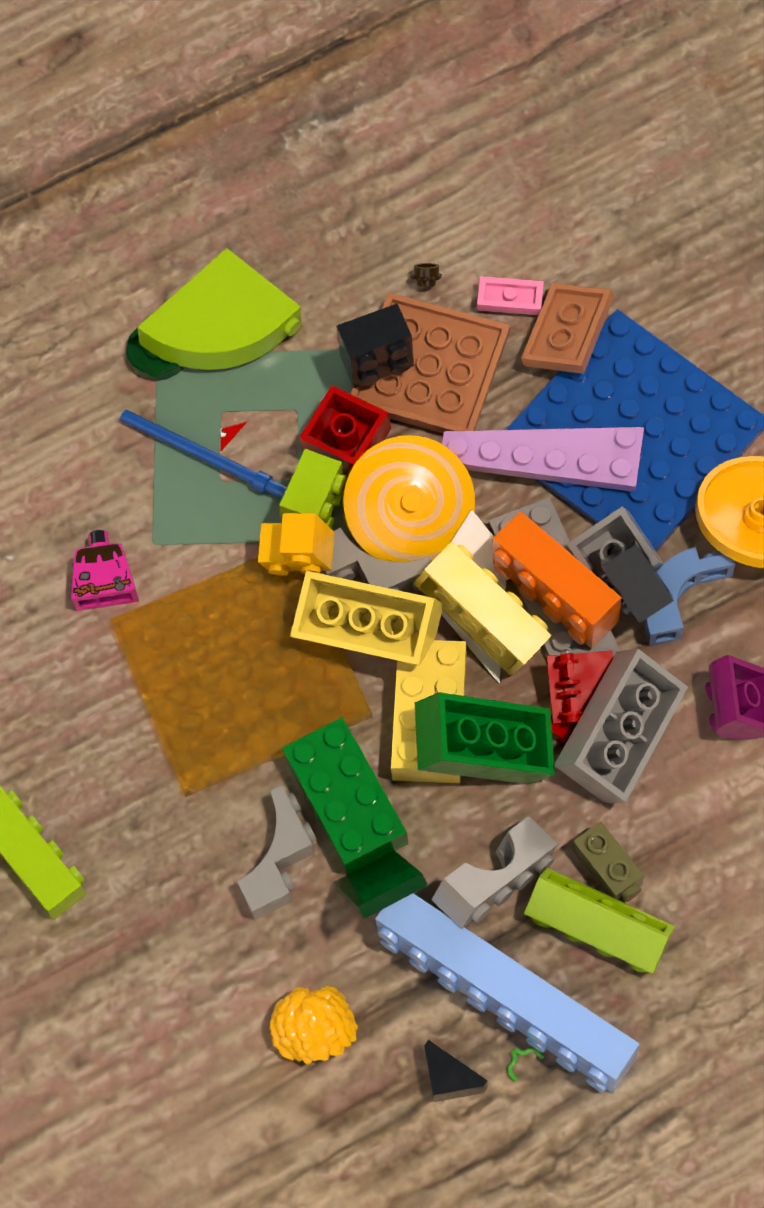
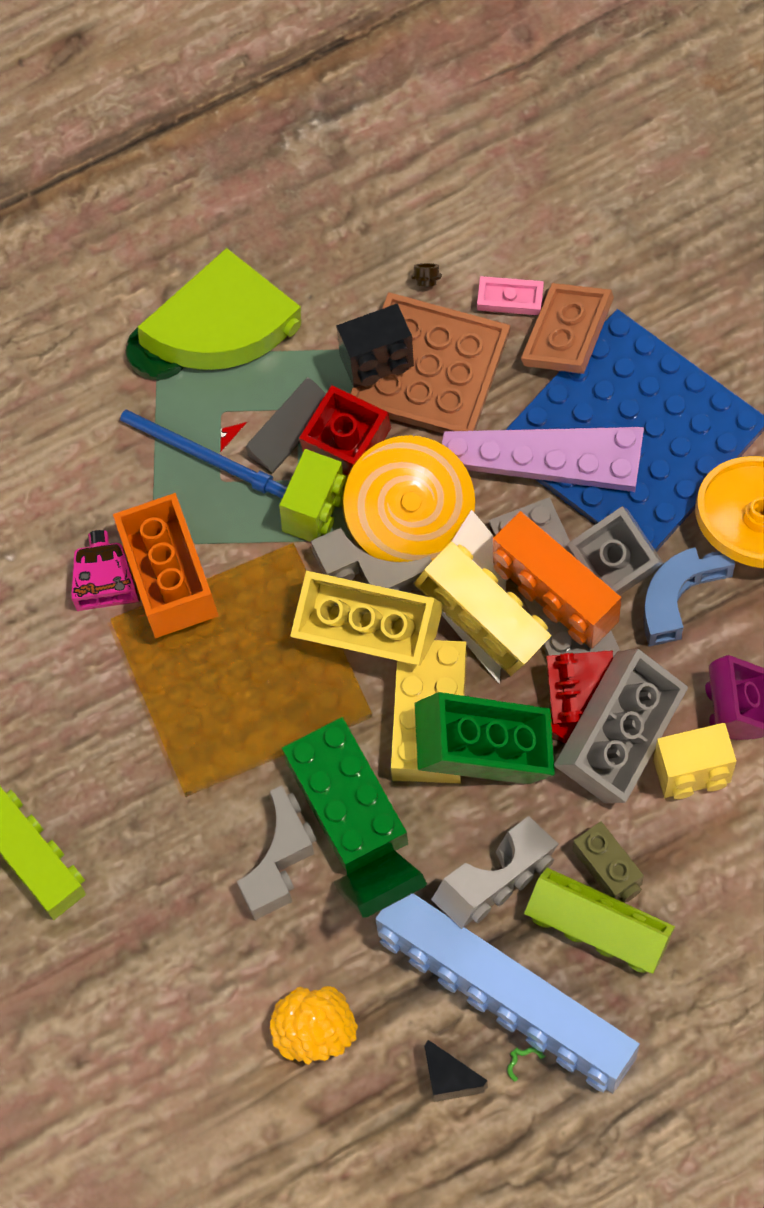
yellow brick [258,513,335,576] -> none
black brick [599,539,674,623] -> none
none -> orange brick [113,493,219,638]
none -> dark grey slope [246,377,326,474]
none -> light yellow brick [653,723,737,799]

